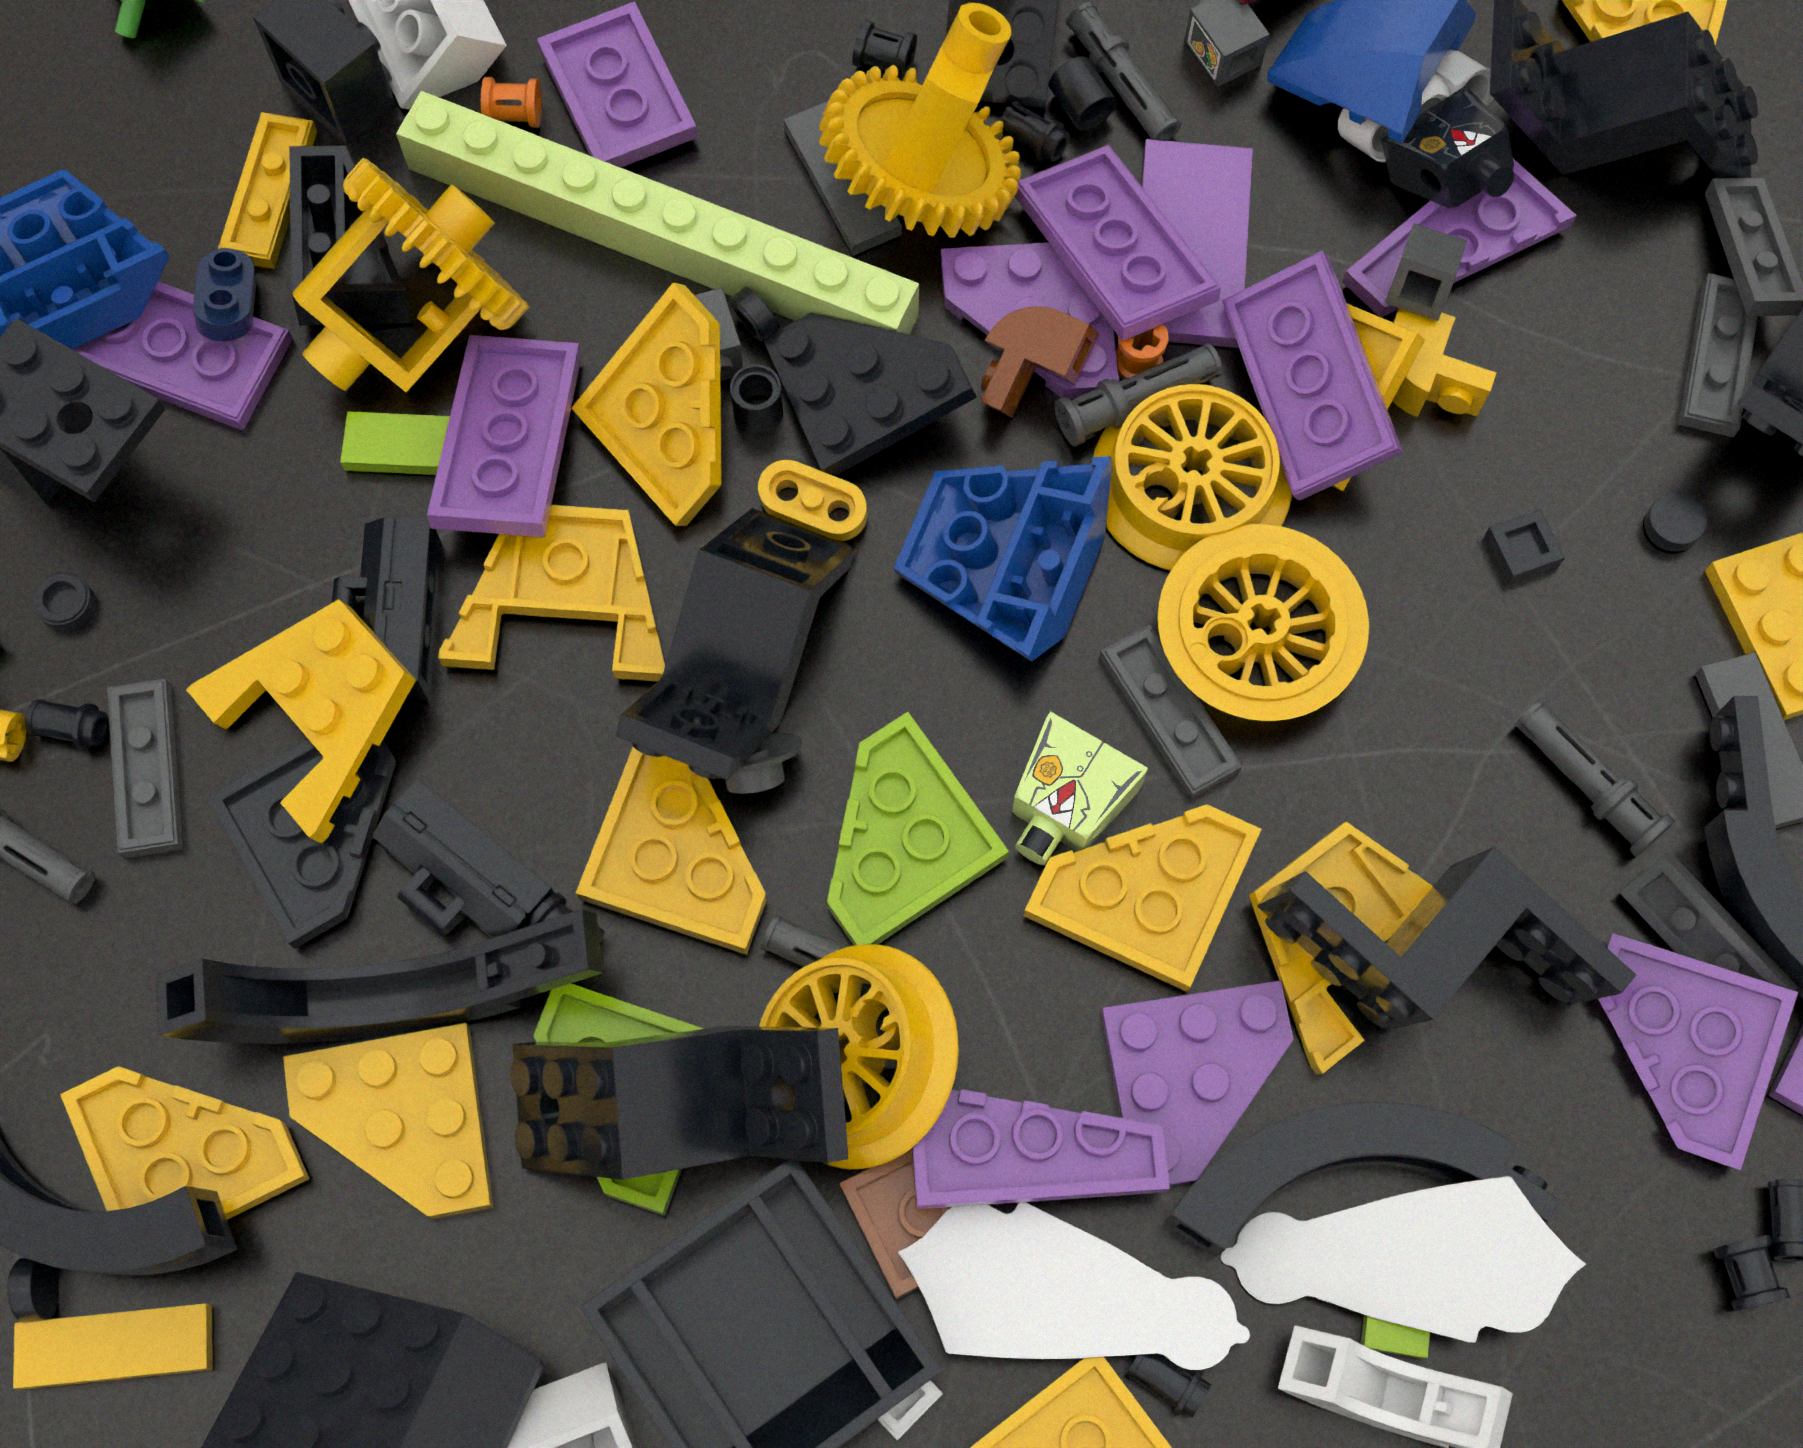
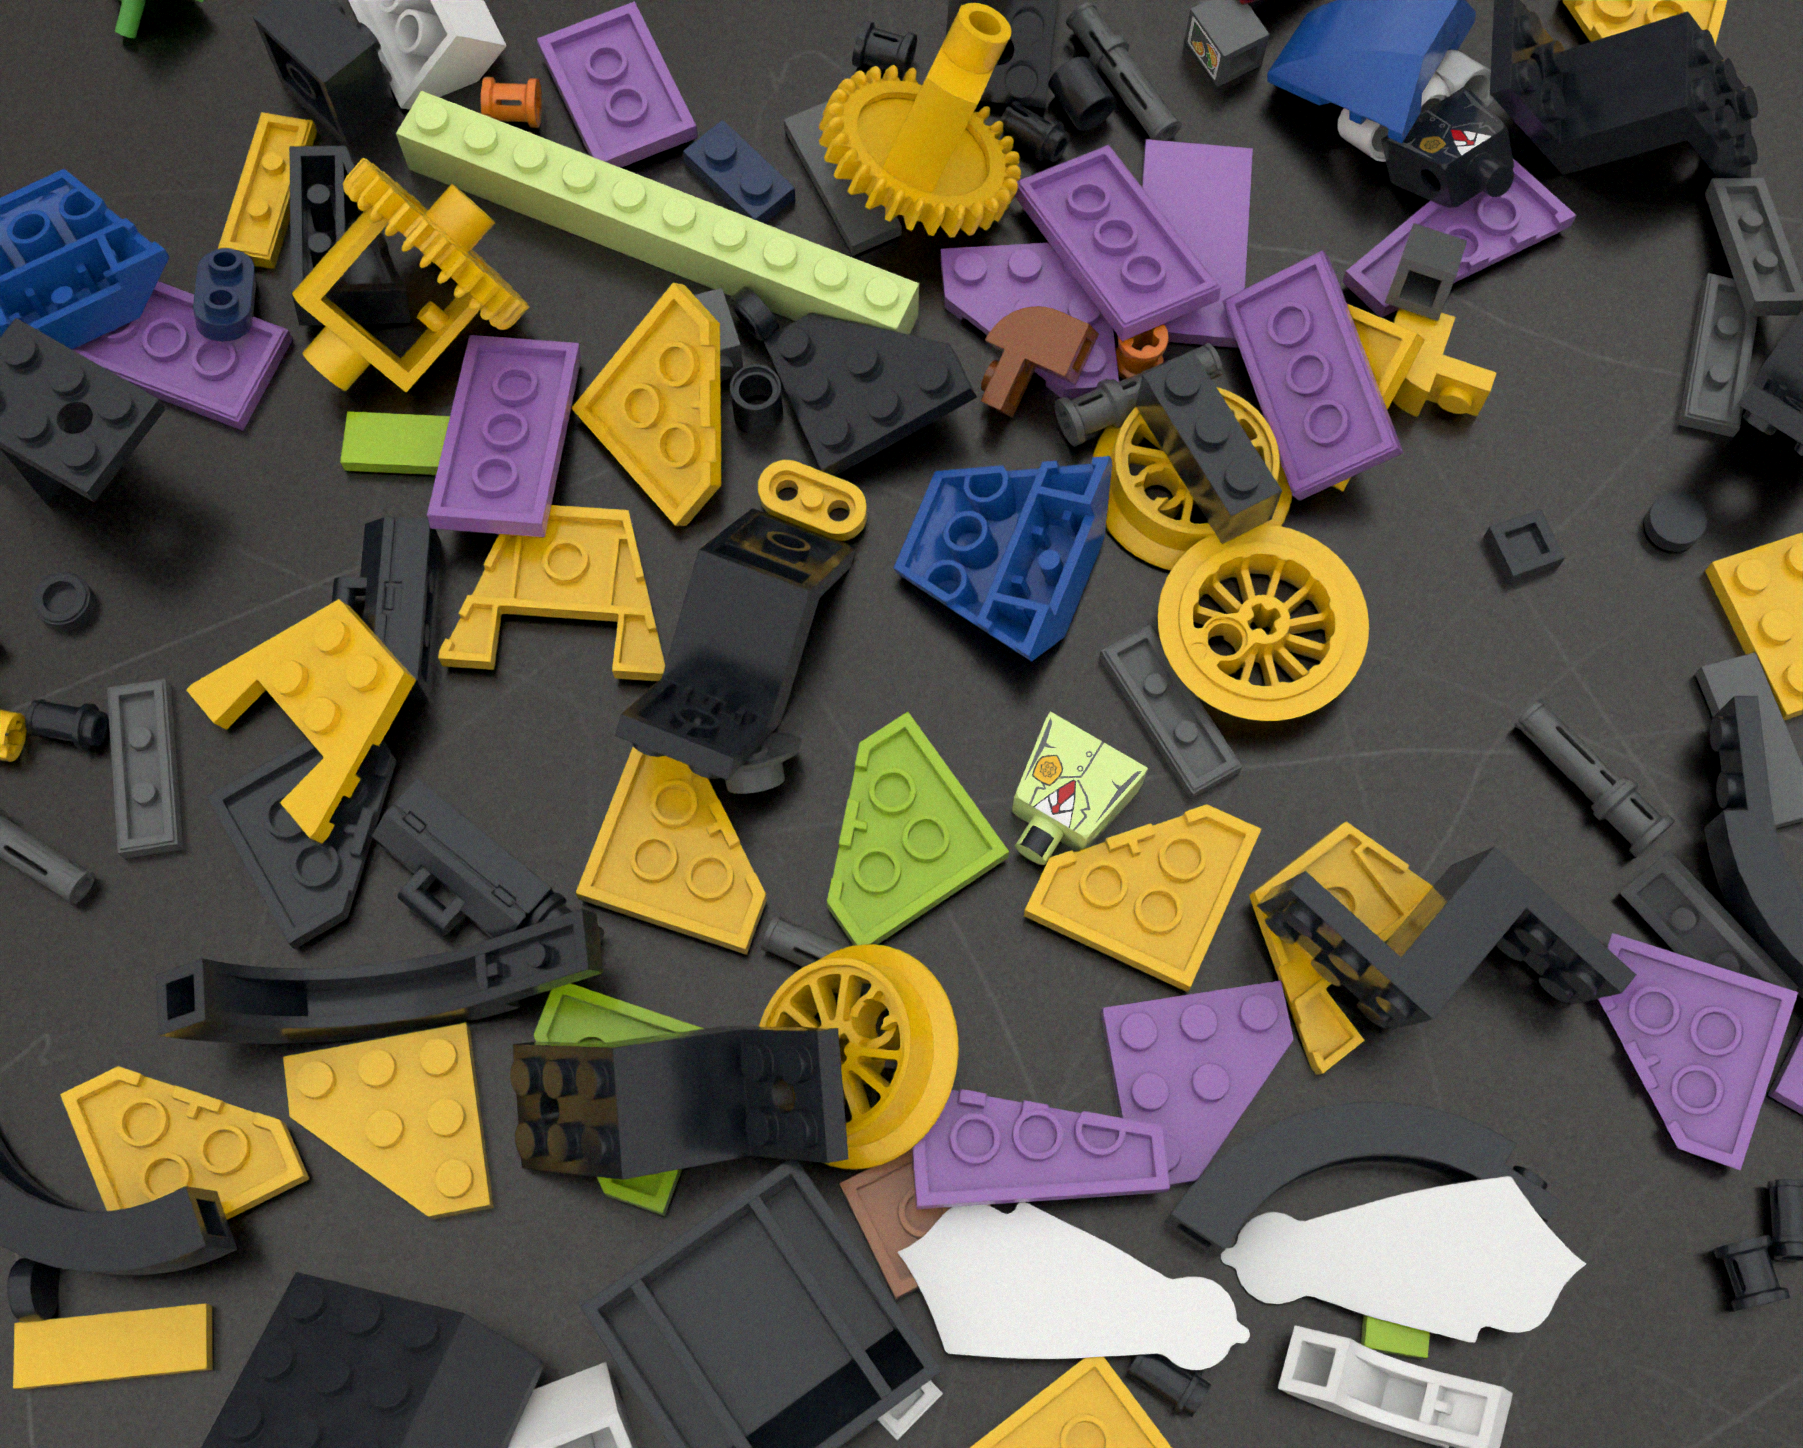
none -> dark blue plate [683,119,796,224]
none -> black brick [1136,350,1282,544]

